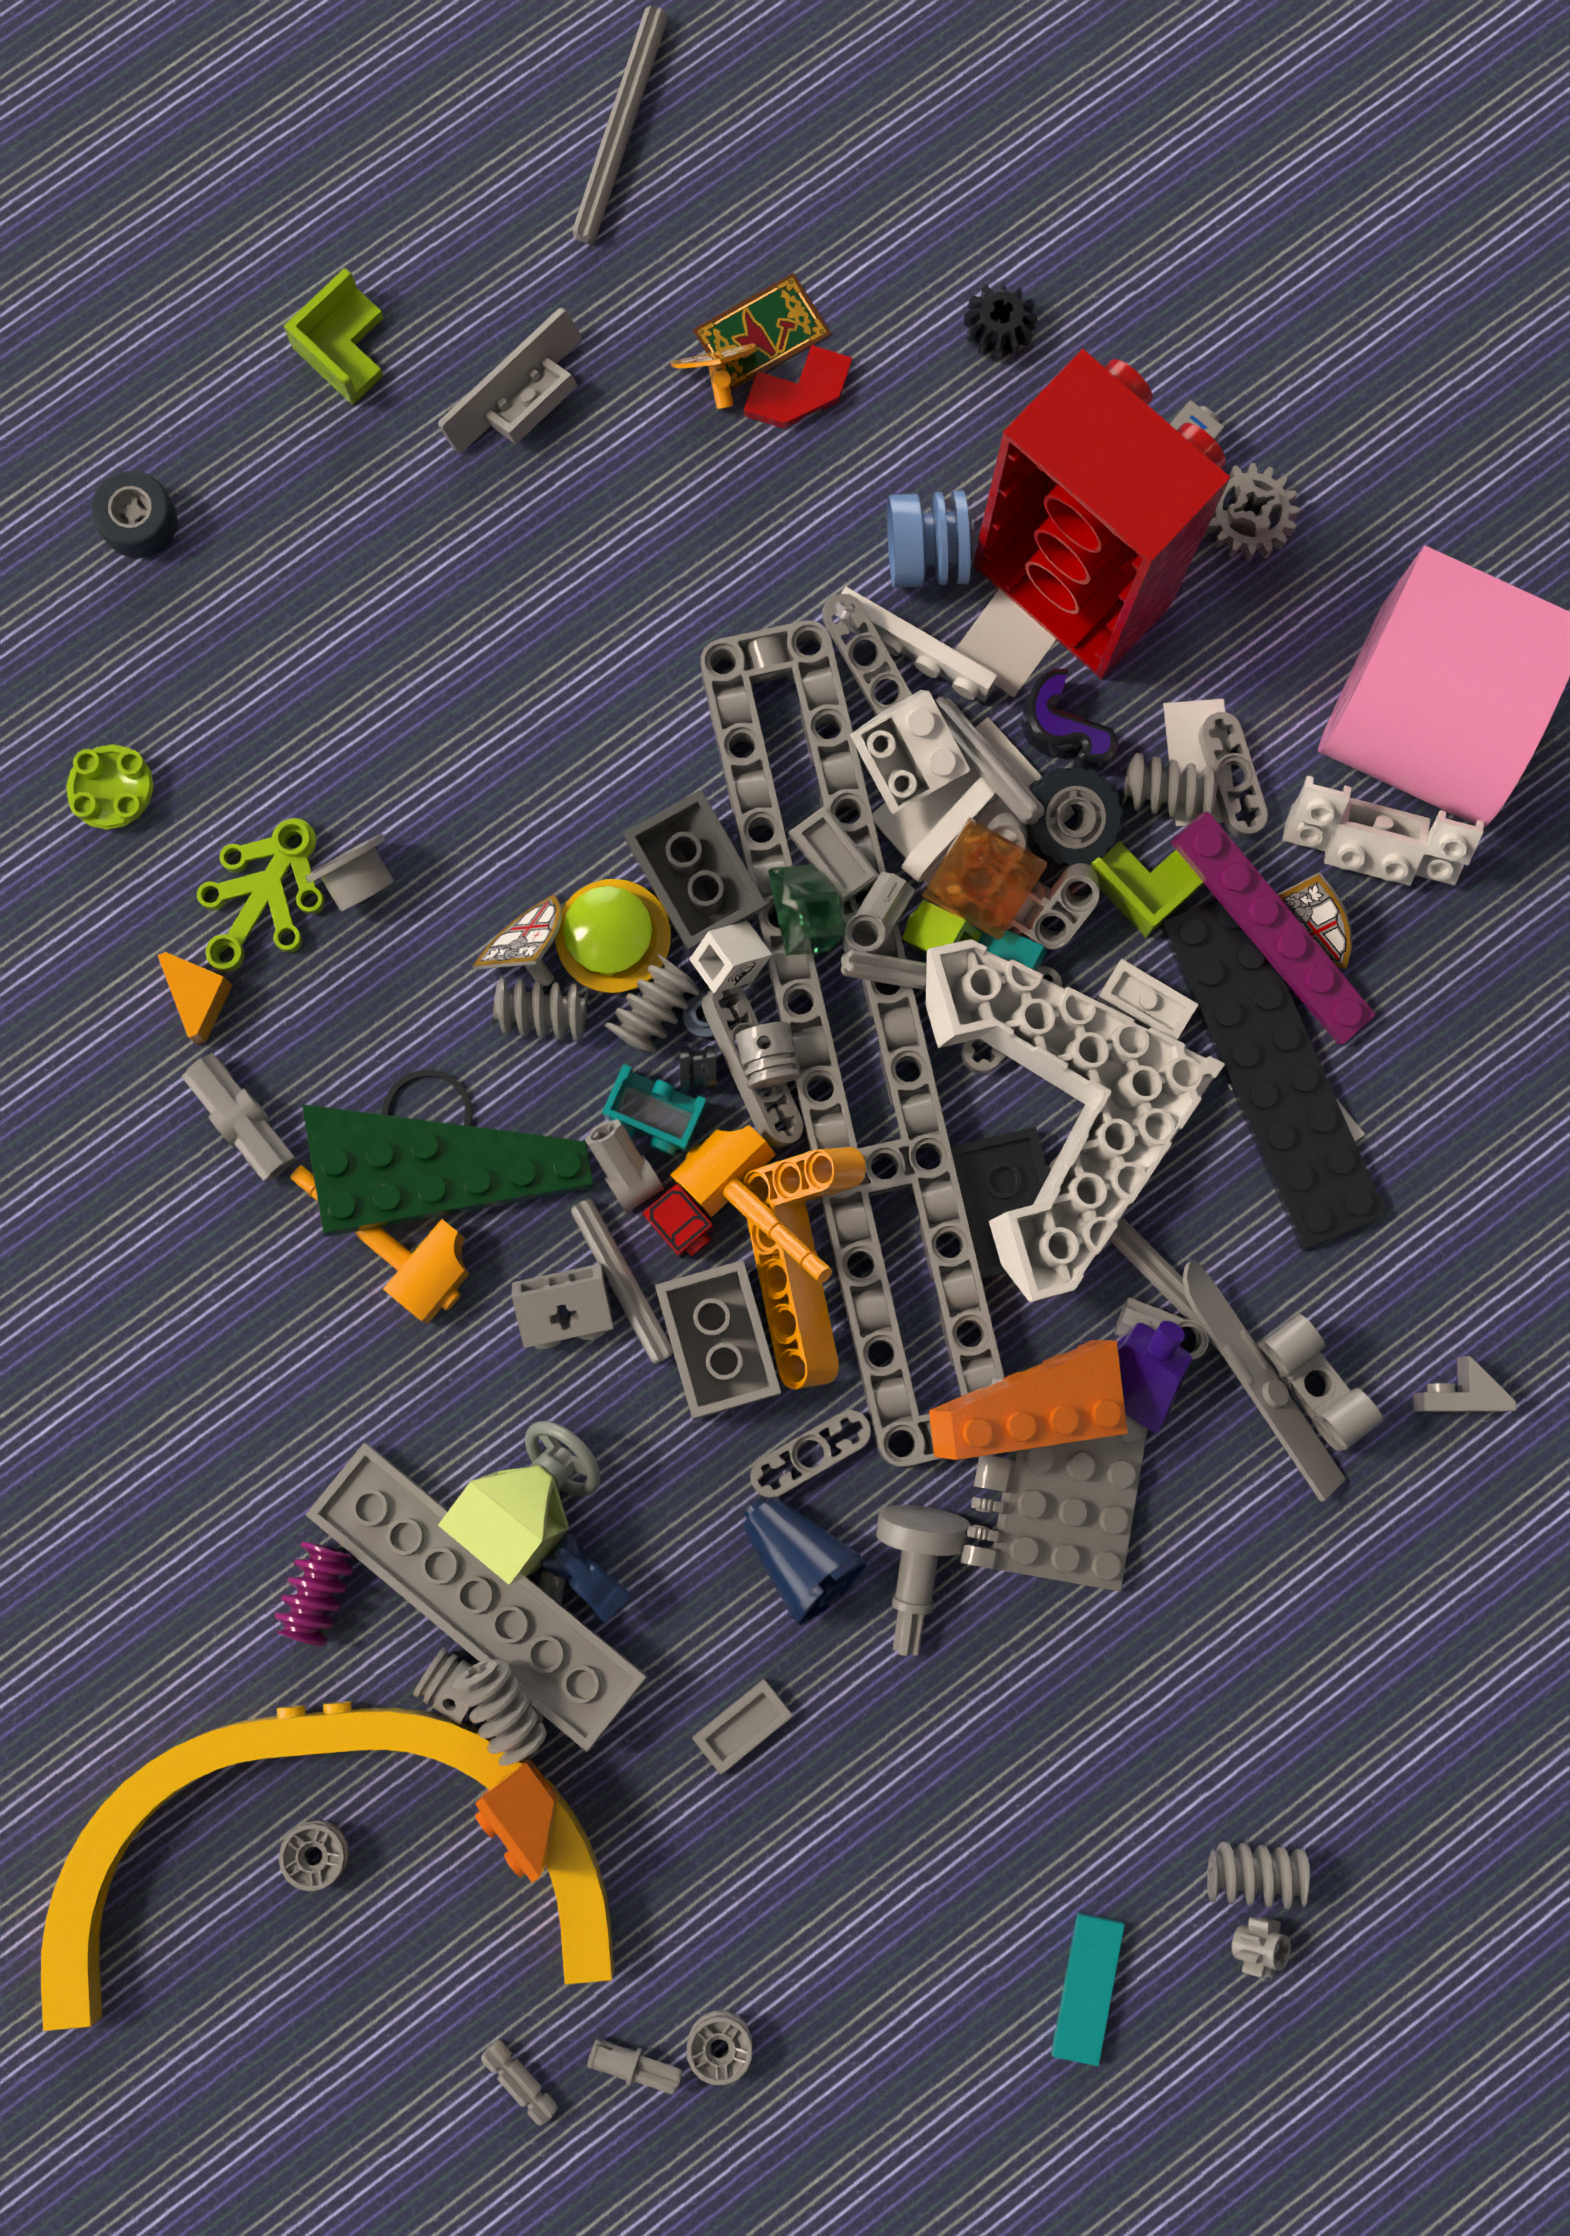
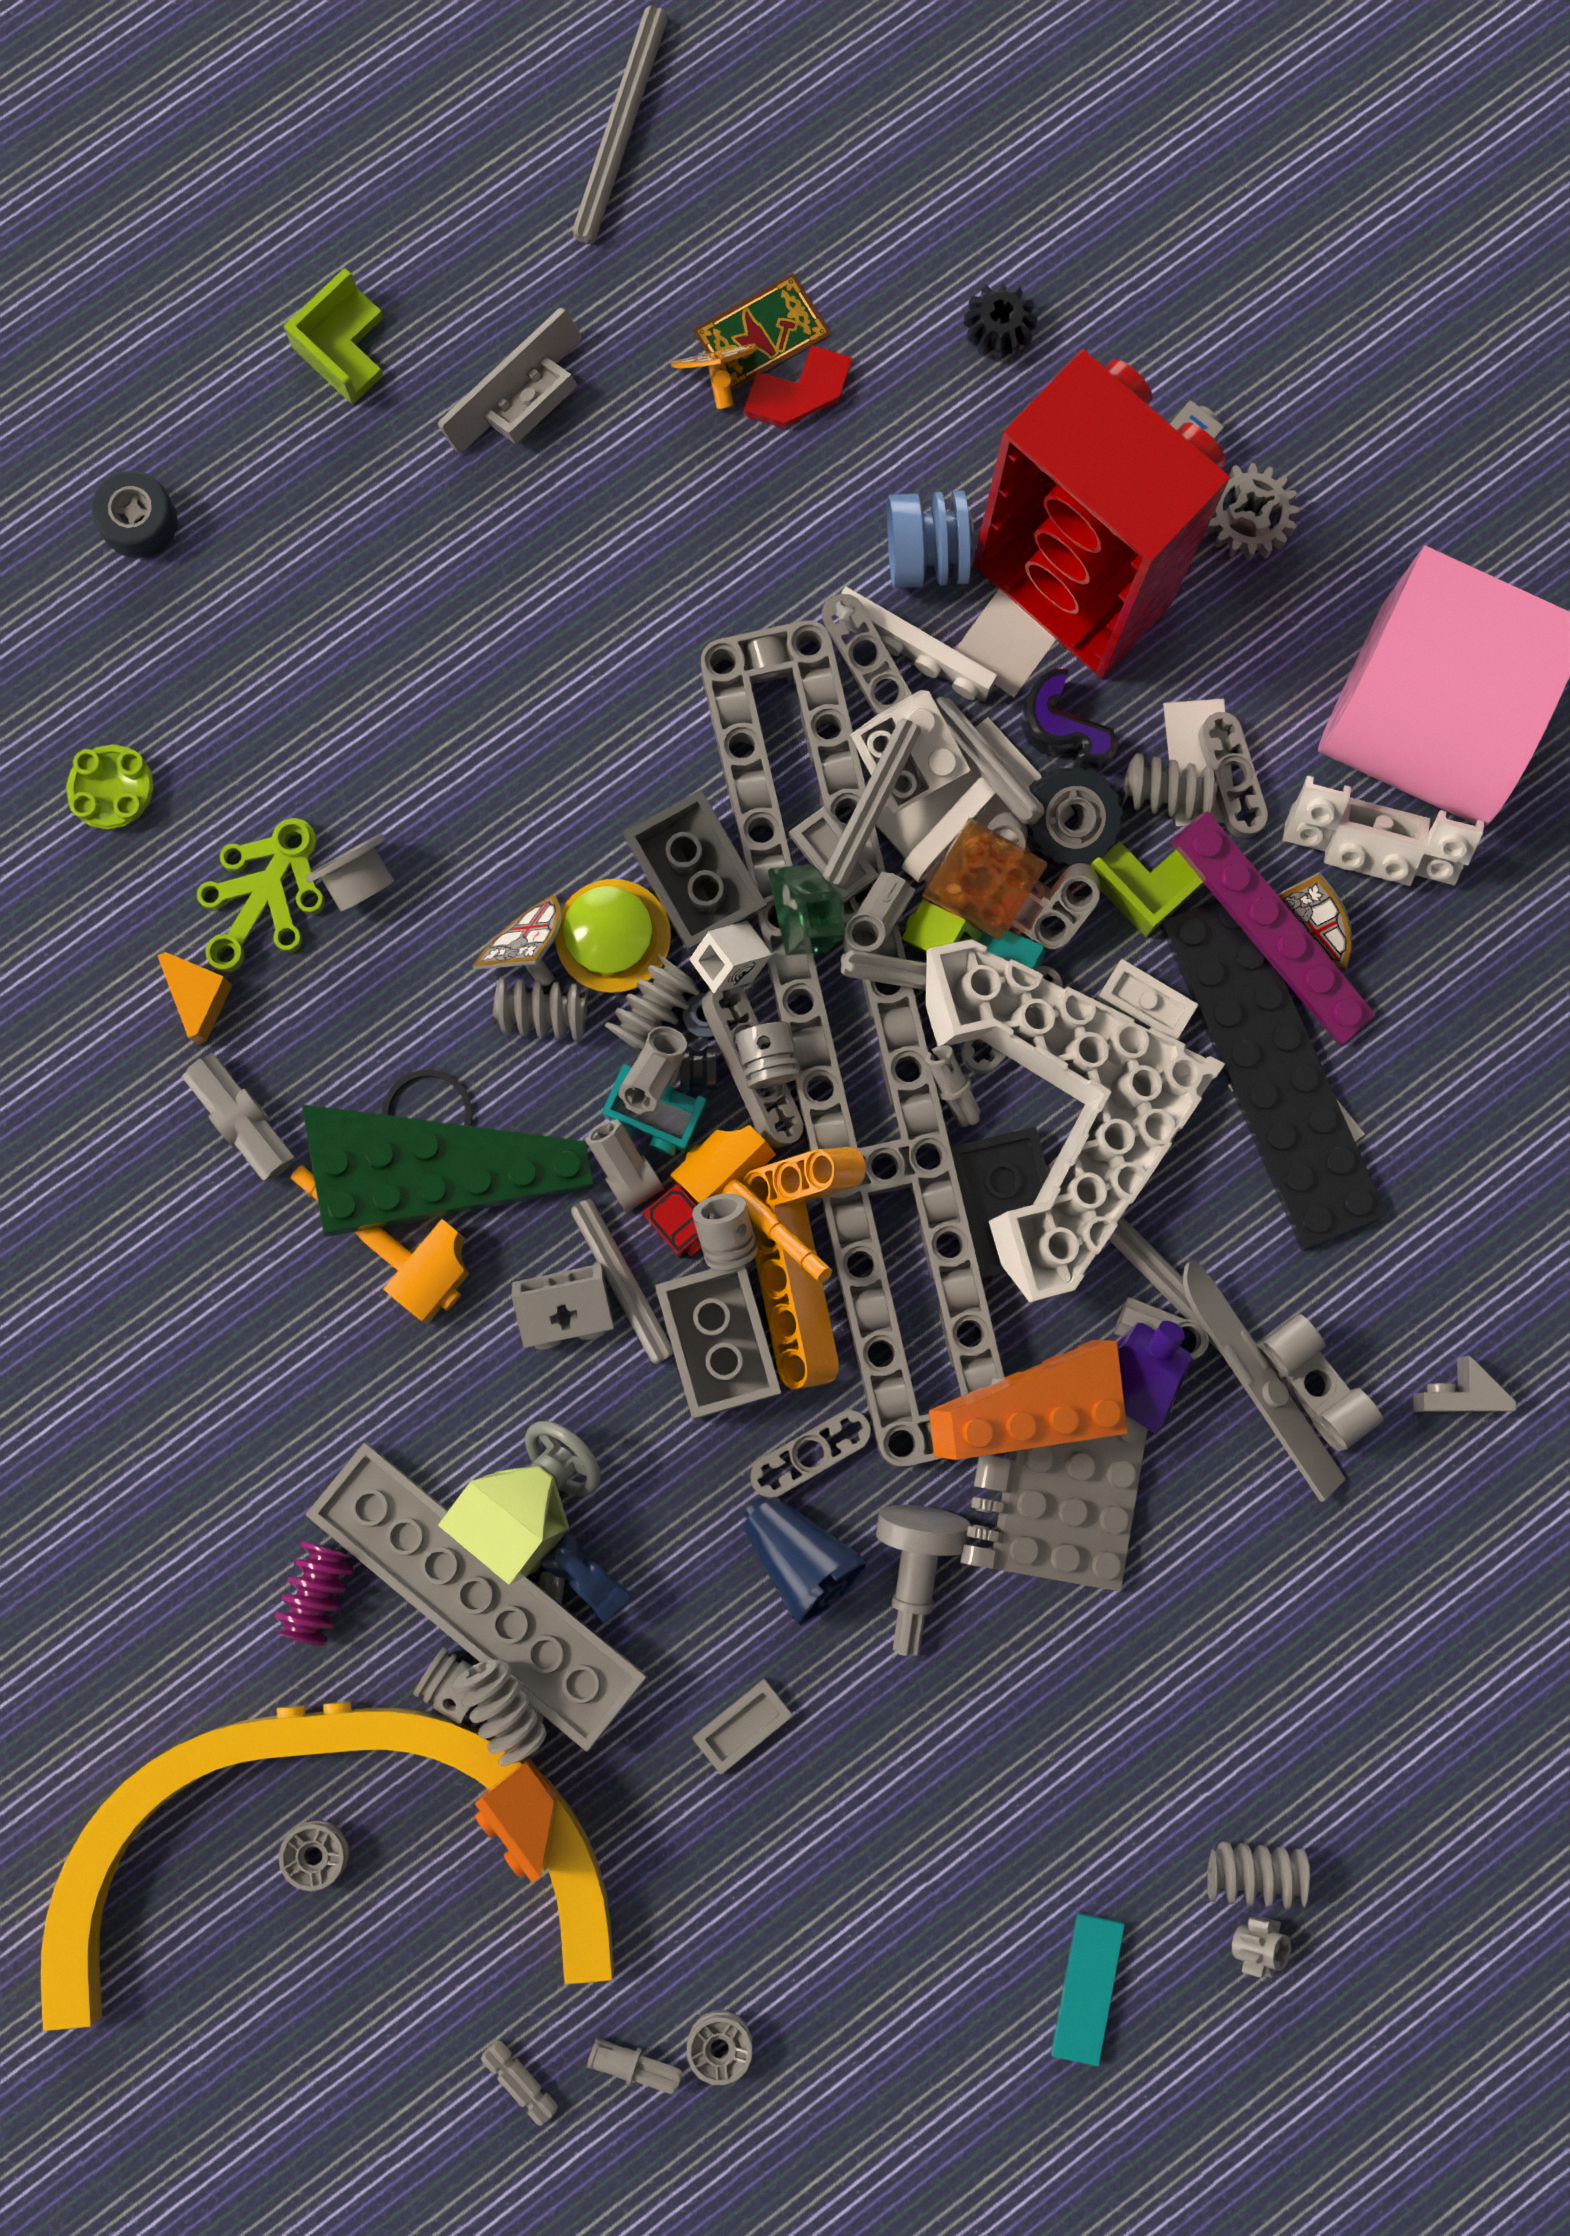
none -> light grey piece [618,1027,687,1115]
none -> light grey piece [692,1193,758,1270]
none -> light grey axle [823,718,921,887]
none -> light grey axle [925,1045,980,1127]

